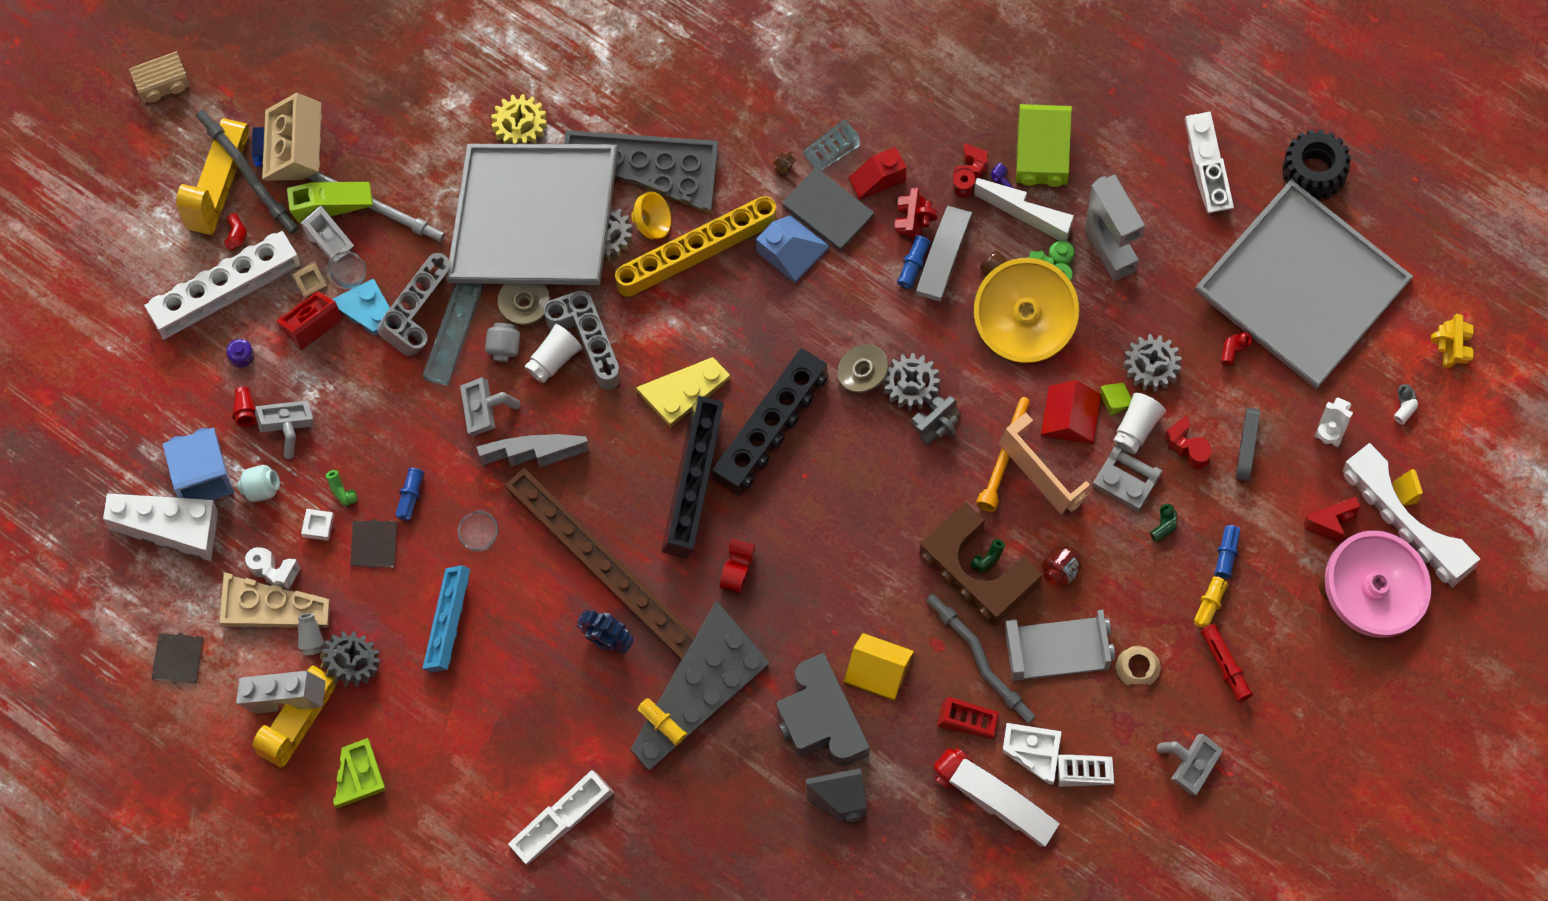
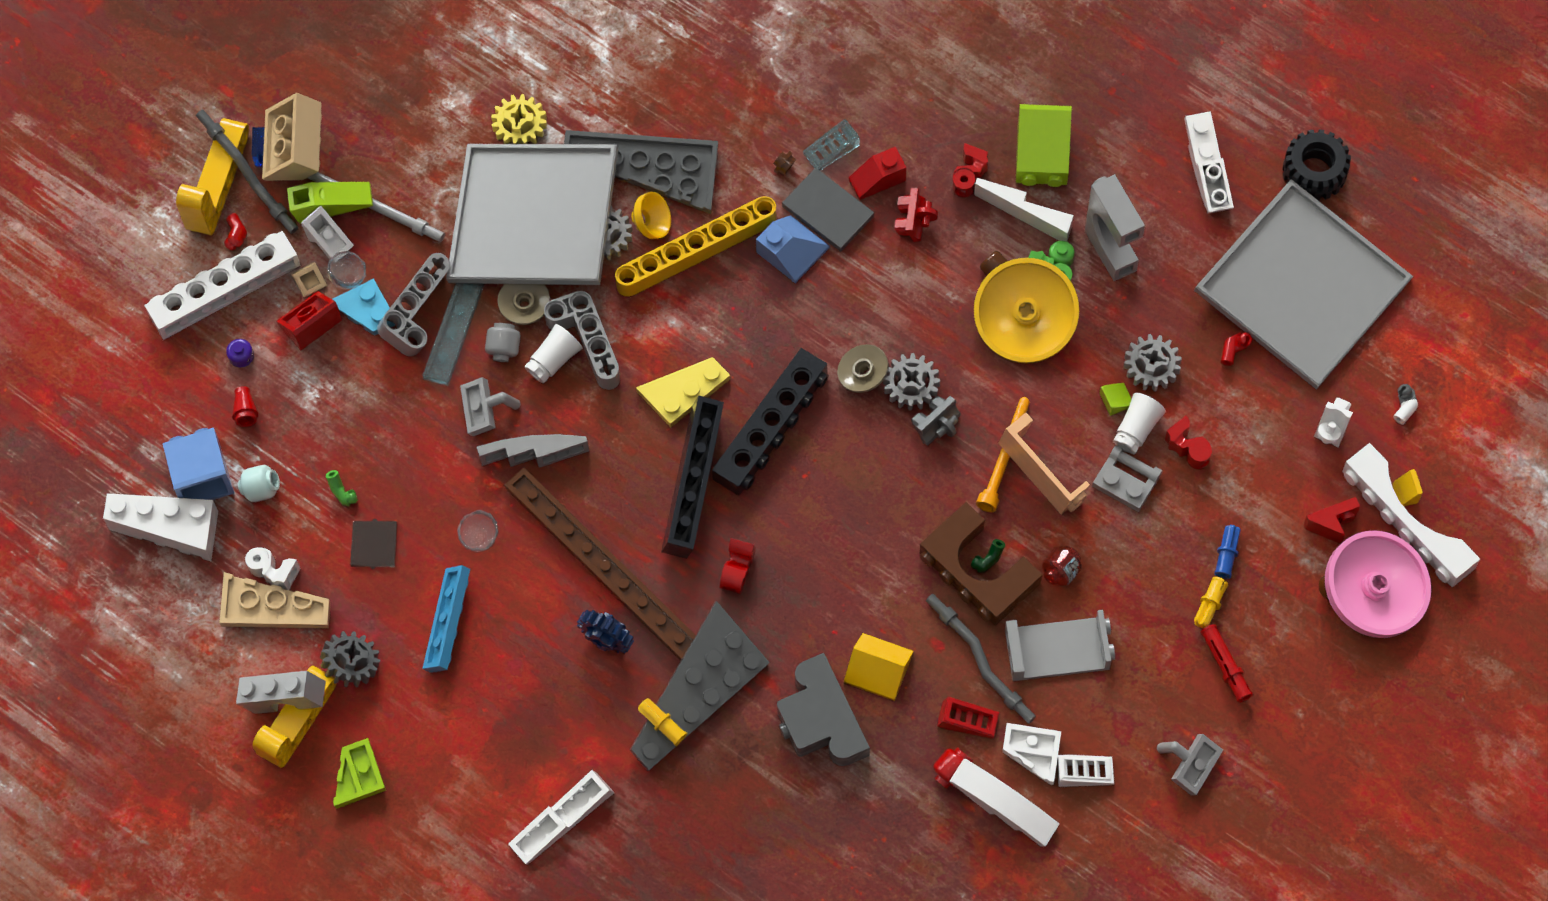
tan brick [129,51,190,103] -> none
clear smoke piece [152,633,204,684] -> none
light grey plate [255,401,313,459] -> none
light grey cone [298,613,325,655] -> none
white plate [301,509,334,541] -> none
blue axle [395,468,425,521] -> none
dark grey slope [806,769,867,823] -> none
blue pin [897,236,931,289] -> none
light grey slope [916,205,972,302] -> none
dark purple hand [991,163,1013,188] -> none
red slope [1041,380,1101,444] -> none
tan piece [1115,646,1161,685] -> none
dark green arm [1149,504,1177,543] -> none
dark grey beam [1235,407,1260,481] -> none
yellow hips [1431,314,1473,368] -> none

